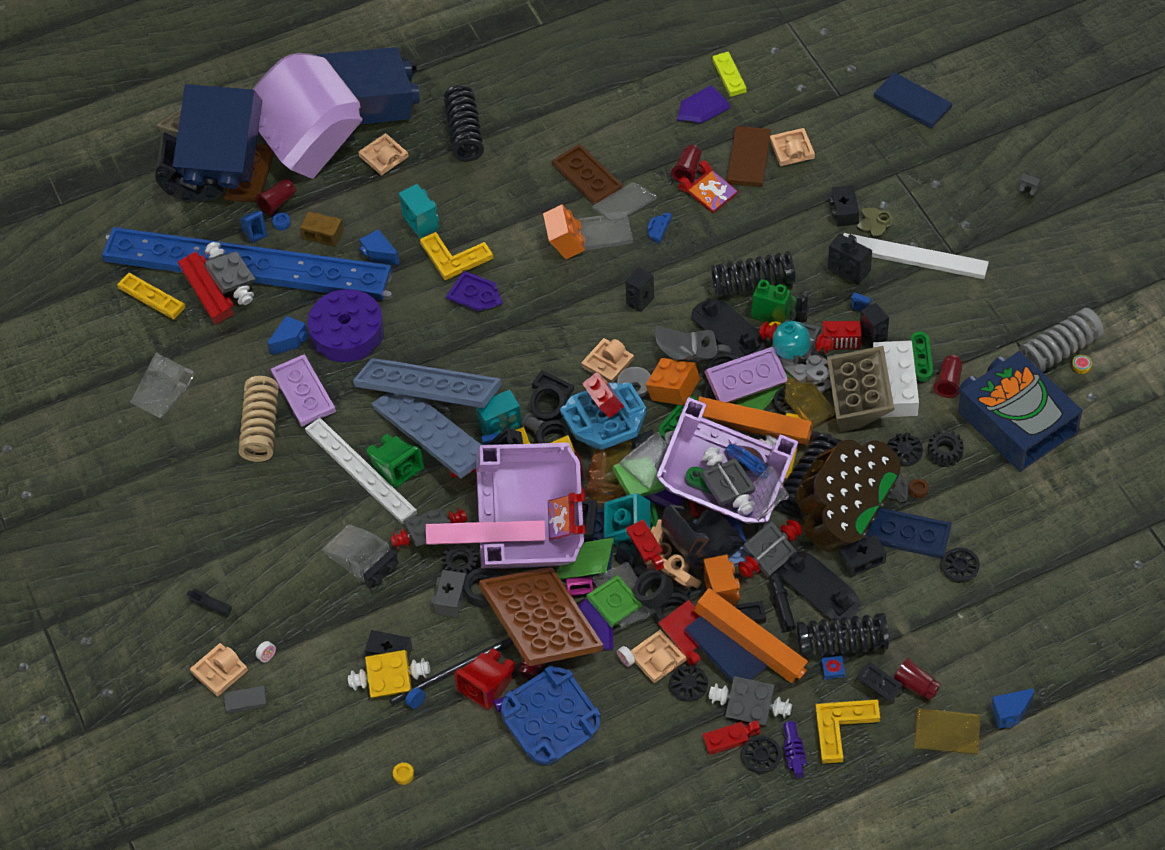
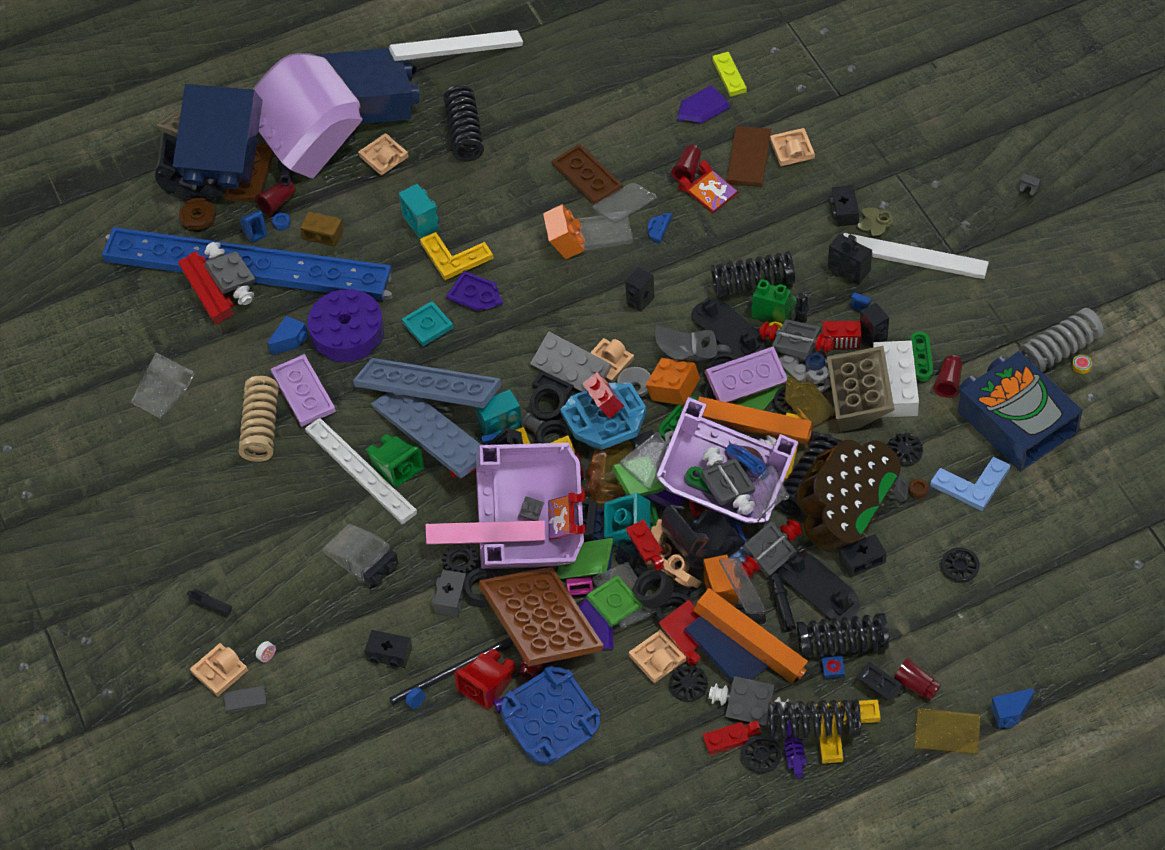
yellow plate [117,273,186,320] -> none
yellow plate [348,650,430,698] -> none
blue slope [359,230,399,265] -> none
dark grey plate [390,508,468,550] -> none
yellow tile [393,763,414,785] -> none
white tile [617,646,635,667] -> none
teal cylinder [773,321,811,359] -> none
dark blue tile [866,508,952,559] -> none
dark blue tile [874,72,952,129] -> none
black tyre [927,430,964,467] -> none
none -> reddish brown plate [179,198,216,231]
none -> black pin [277,160,291,186]
none -> white tile [389,30,523,61]
none -> teal plate [402,301,454,347]
none -> dark grey tile [519,496,544,521]
none -> light grey plate [530,332,612,392]
none -> clear piece [719,558,767,615]
none -> black piece [767,699,861,740]
none -> dark blue tile [806,353,826,371]
none -> light blue plate [930,457,1011,511]

